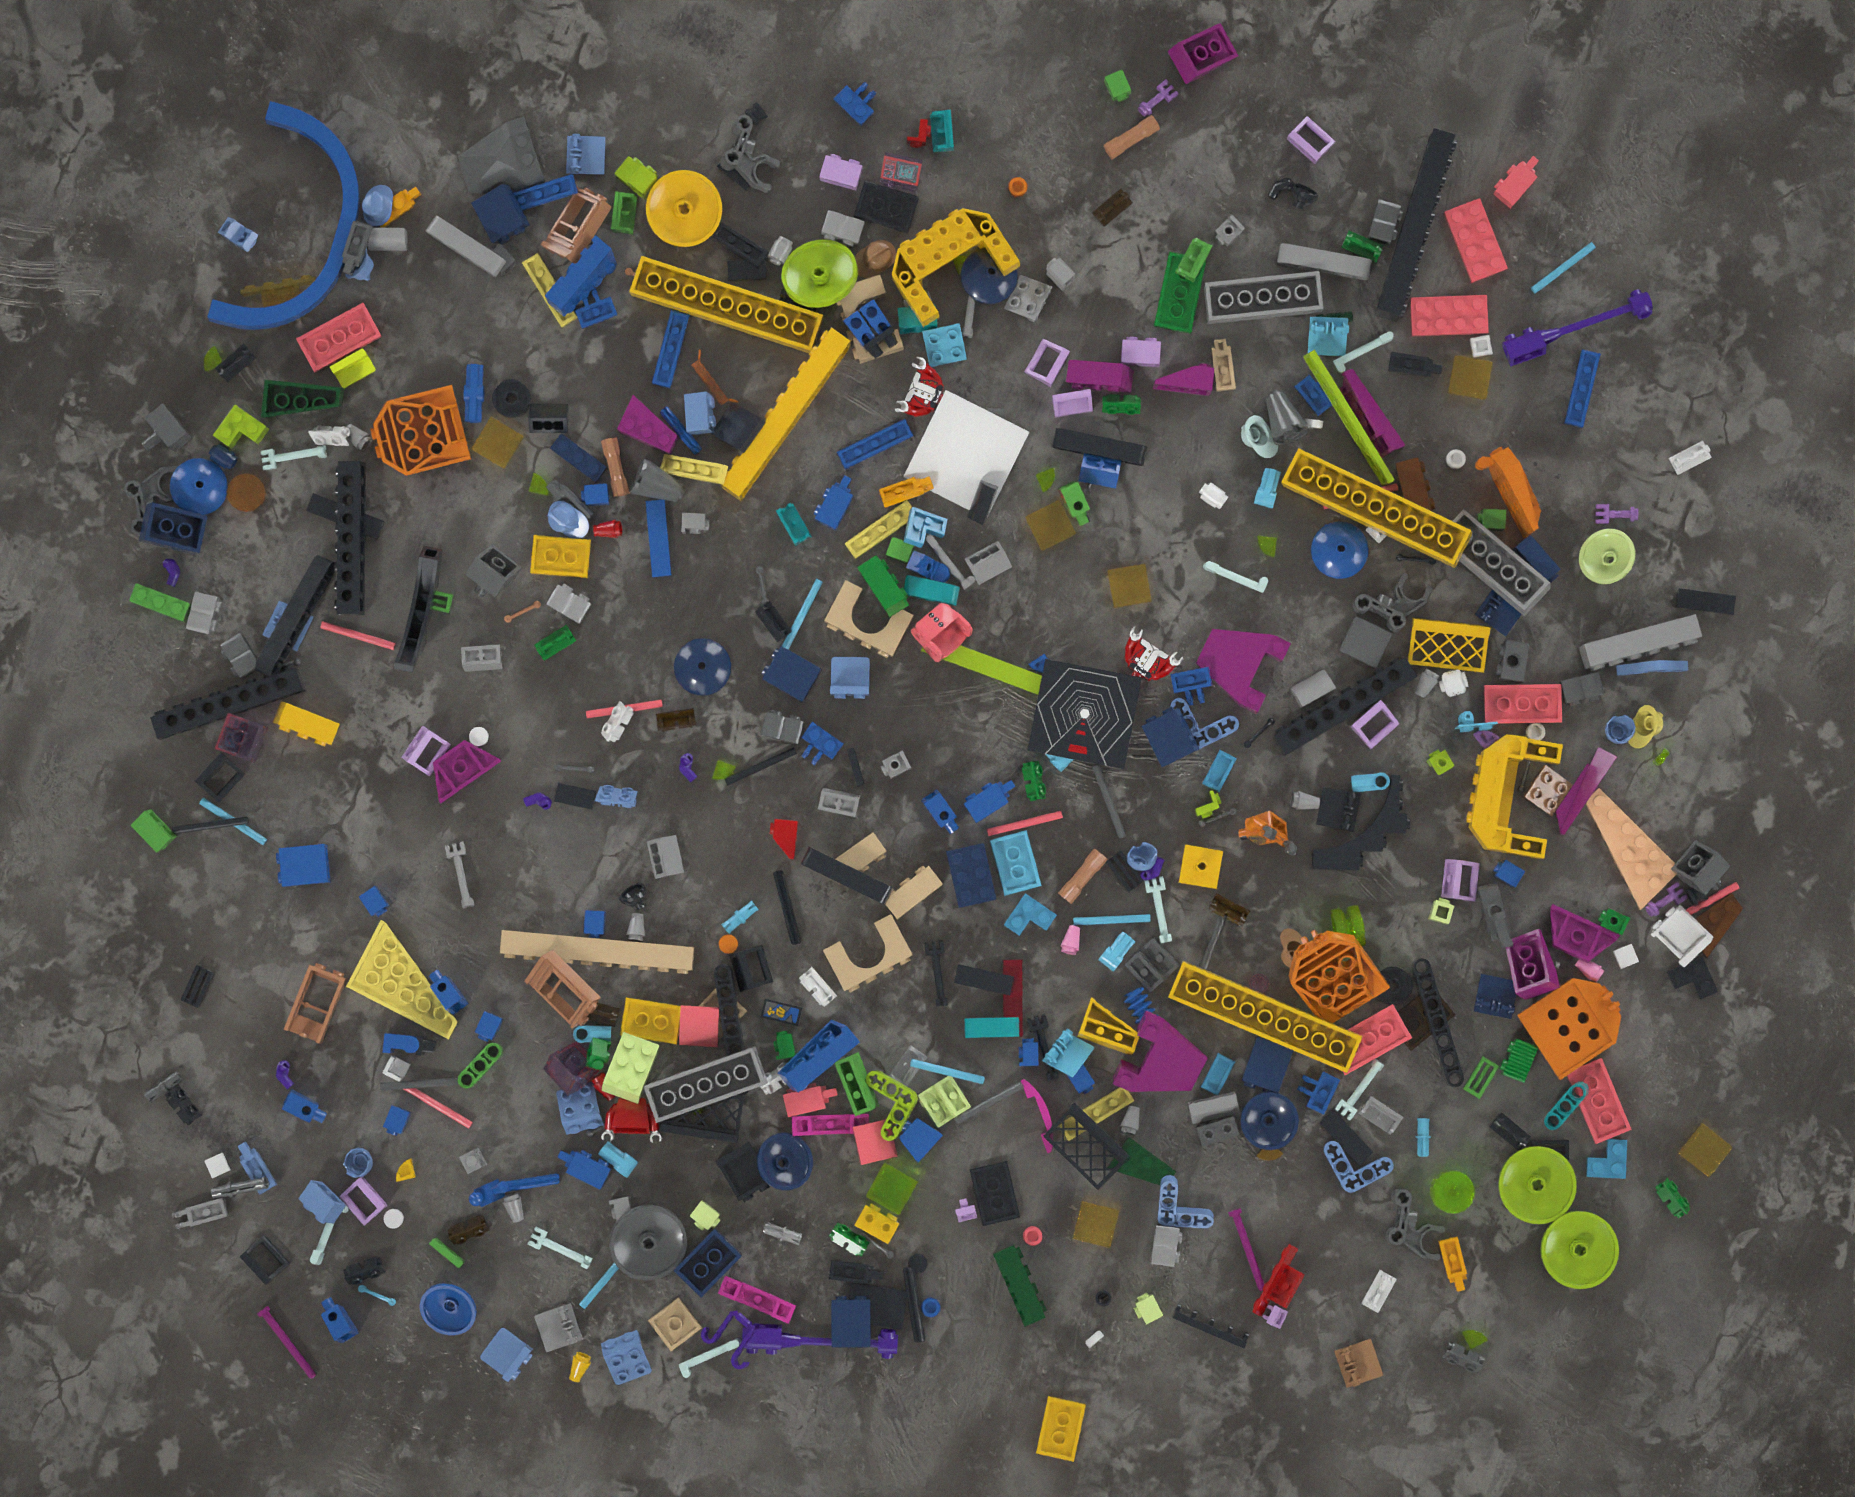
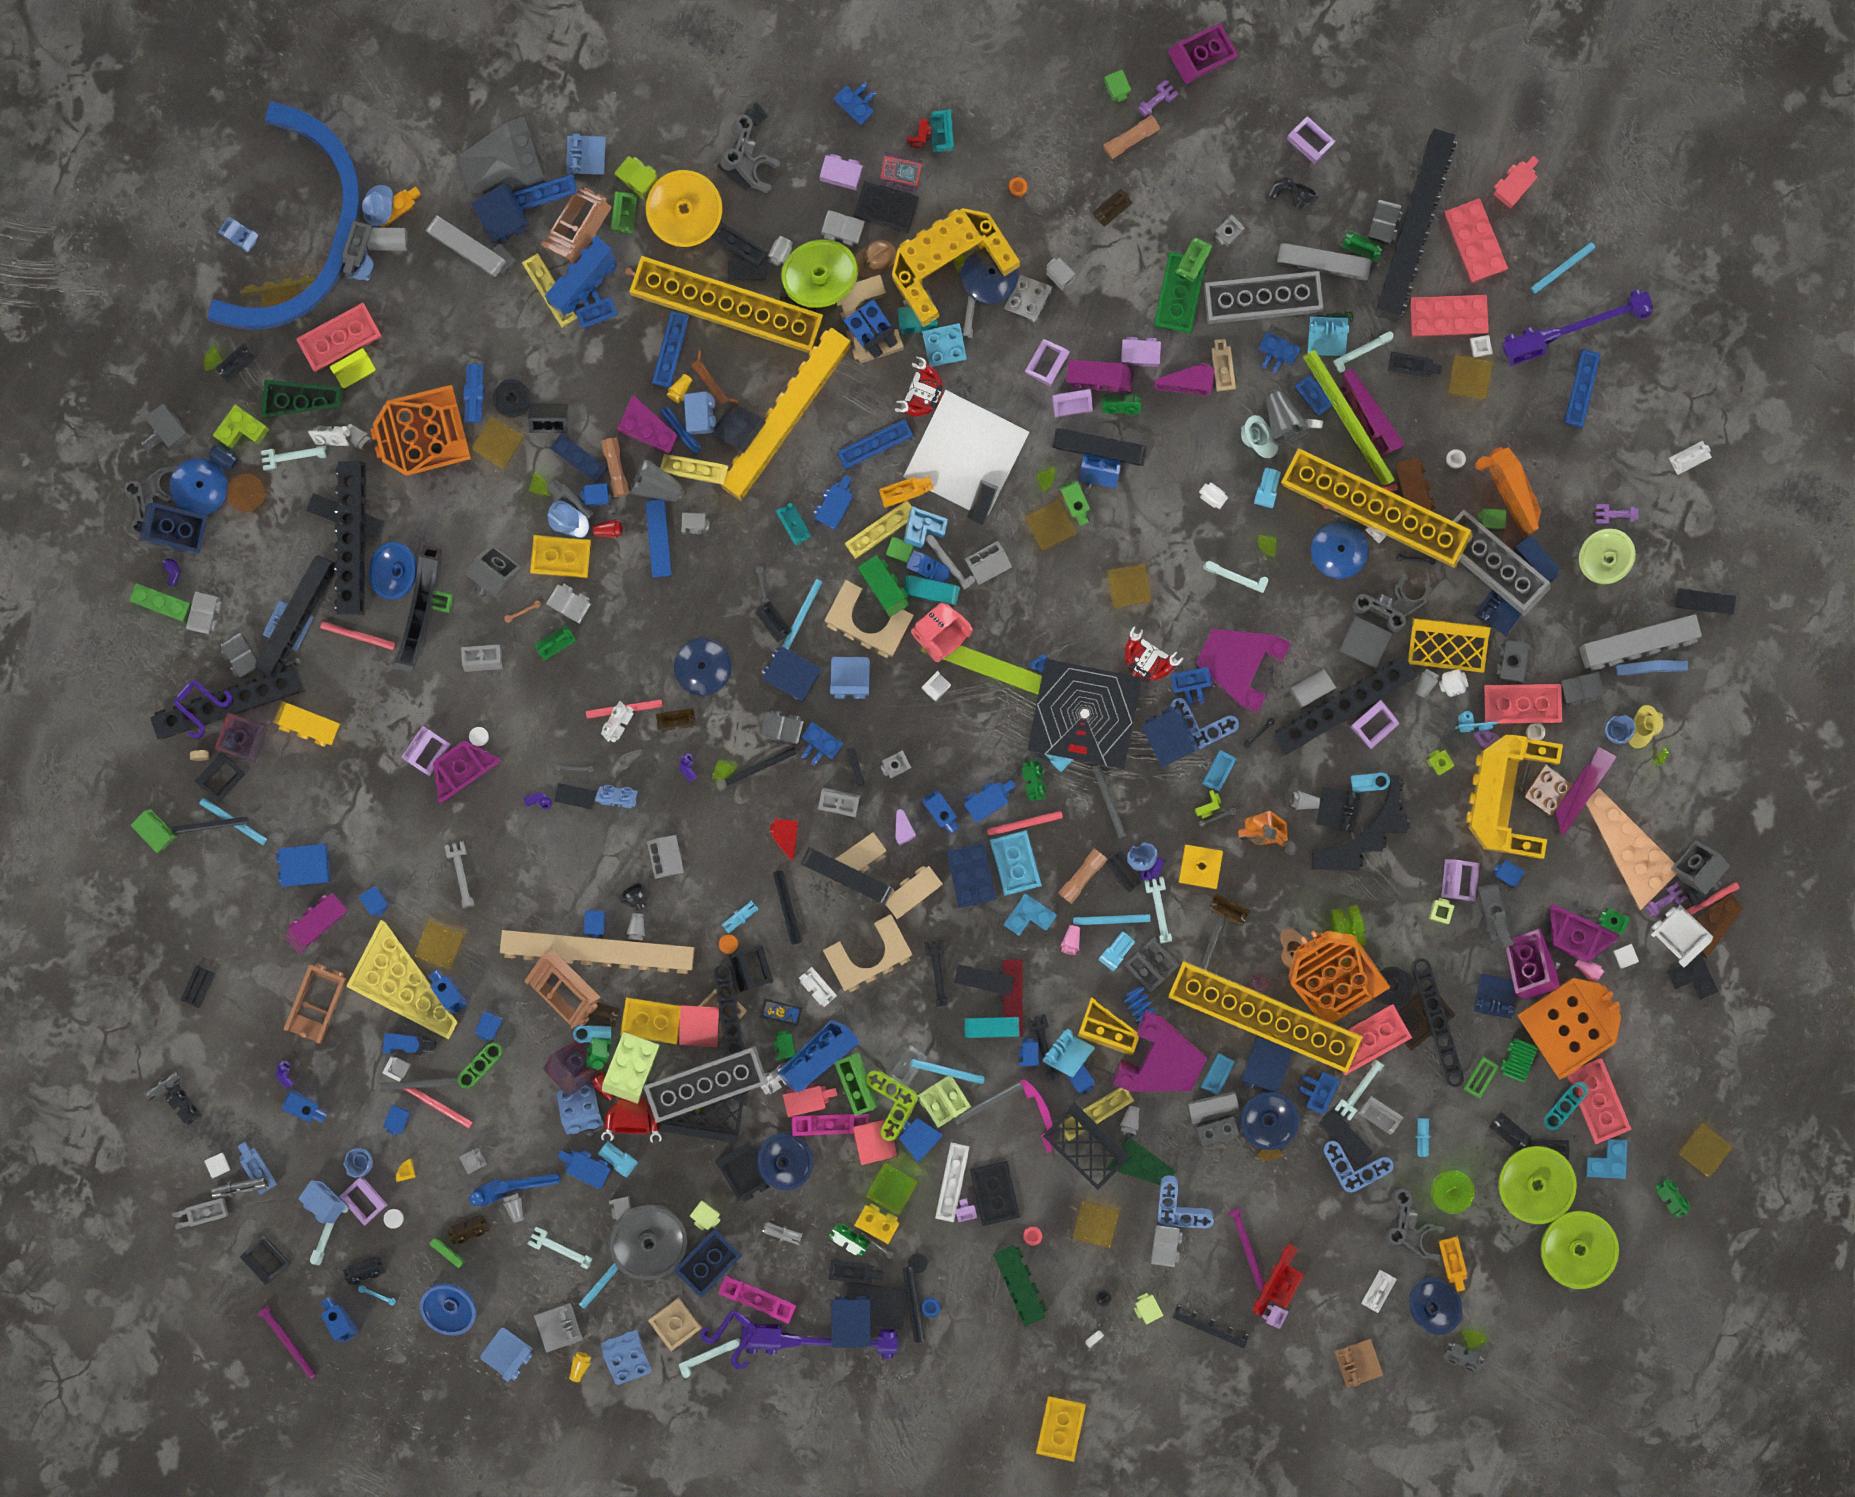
none -> dark purple piece [174,681,233,739]
none -> tan tile [190,750,209,761]
none -> magenta wedge [285,893,347,955]
none -> blue dish [369,542,417,600]
none -> clear yellow tile [414,921,464,970]
none -> yellow cone [667,374,693,403]
none -> lavender tile [895,809,916,846]
none -> white panel [922,671,951,702]
none -> white tile [935,1142,970,1222]
none -> blue hinge [1258,331,1301,374]
none -> dark blue dish [1409,1277,1463,1335]

